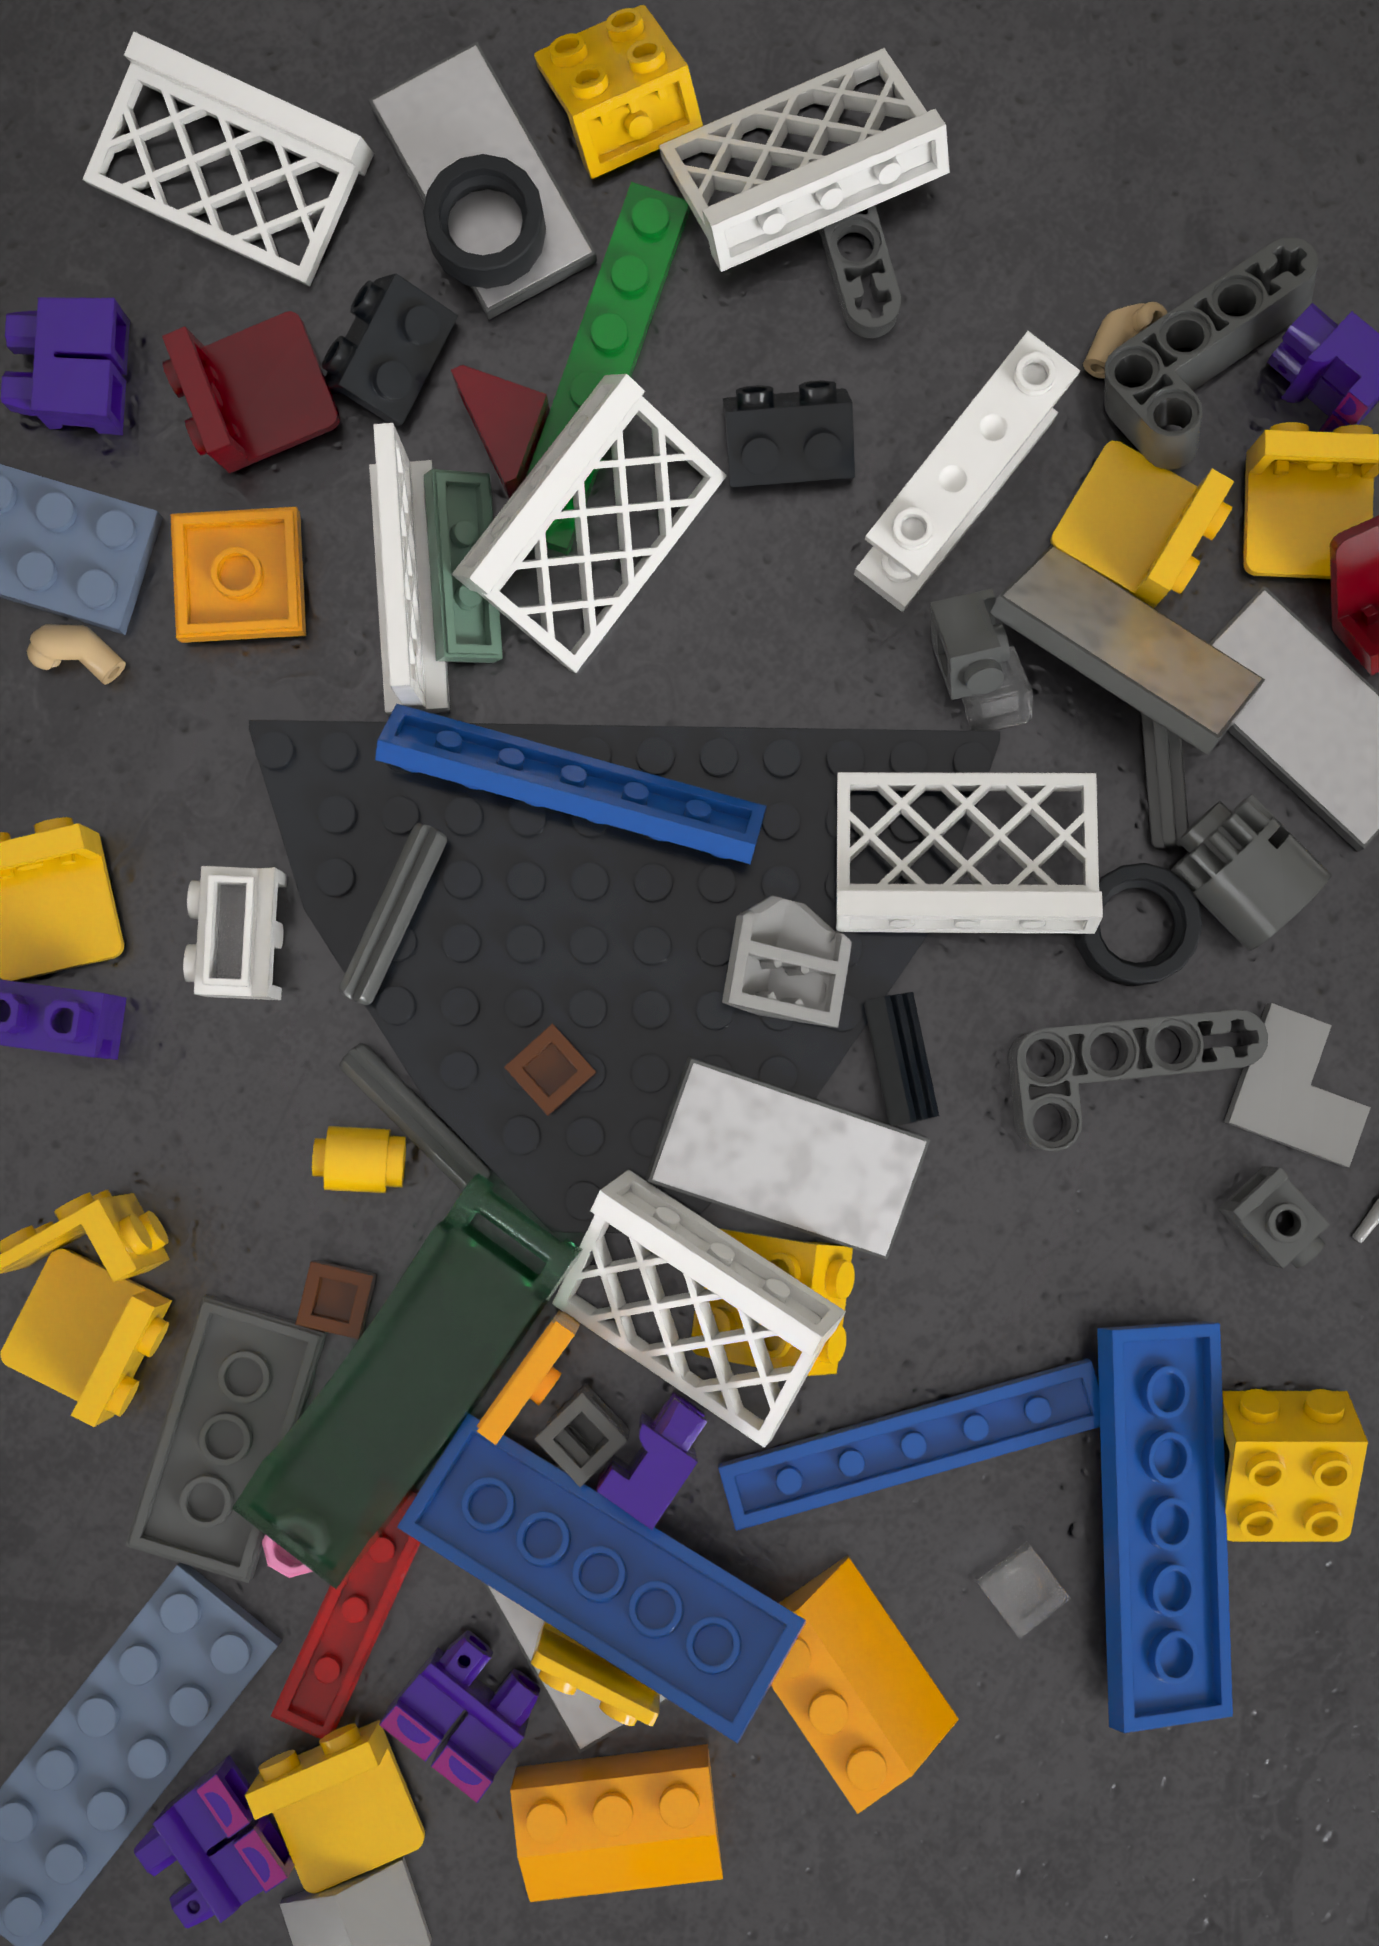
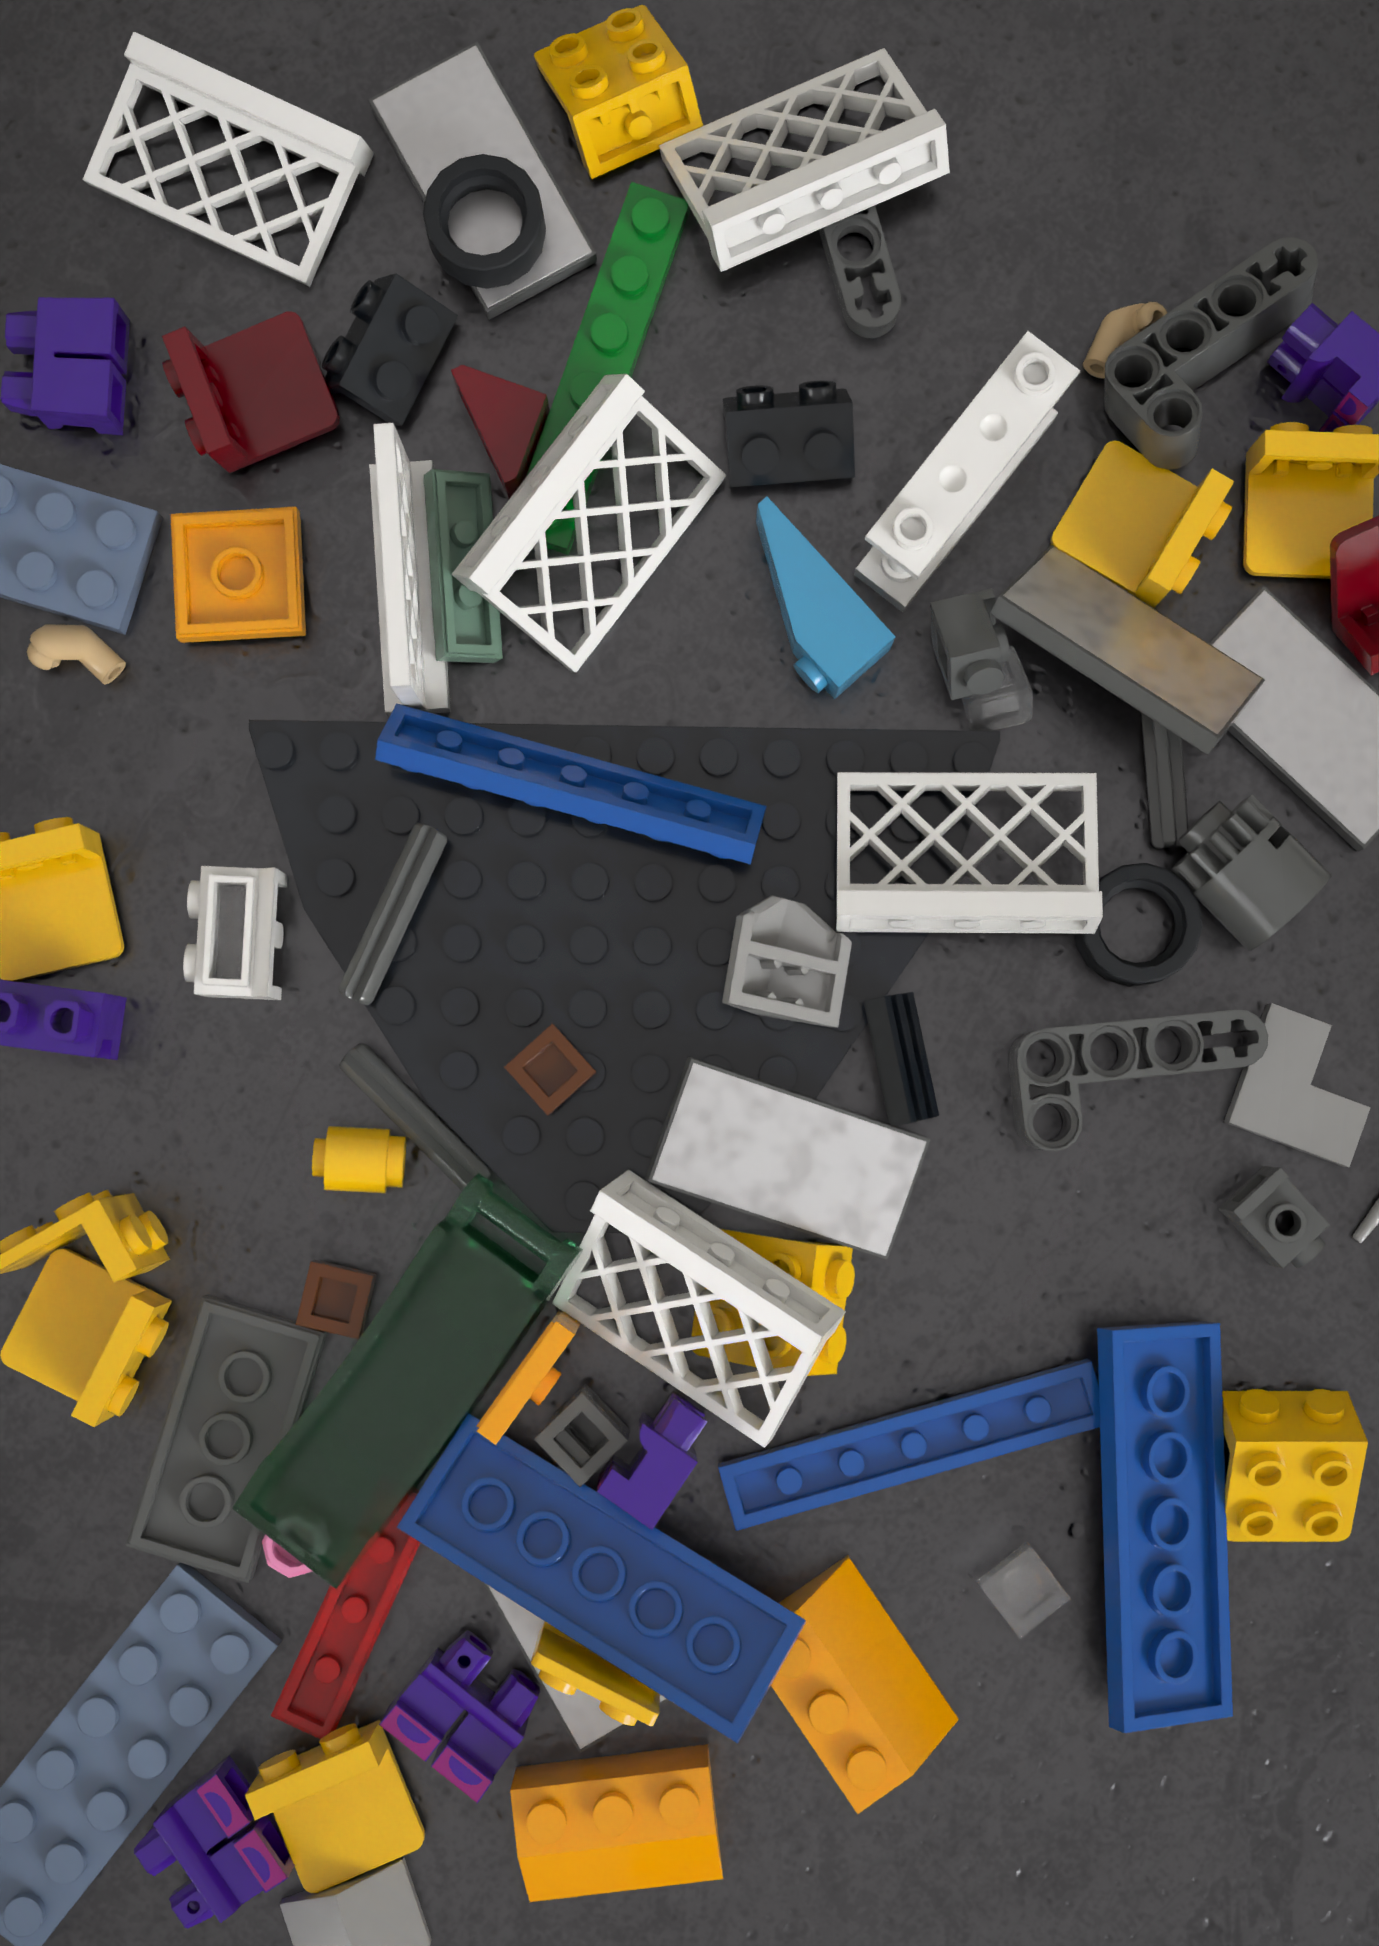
none -> dark azure slope [756,496,896,699]

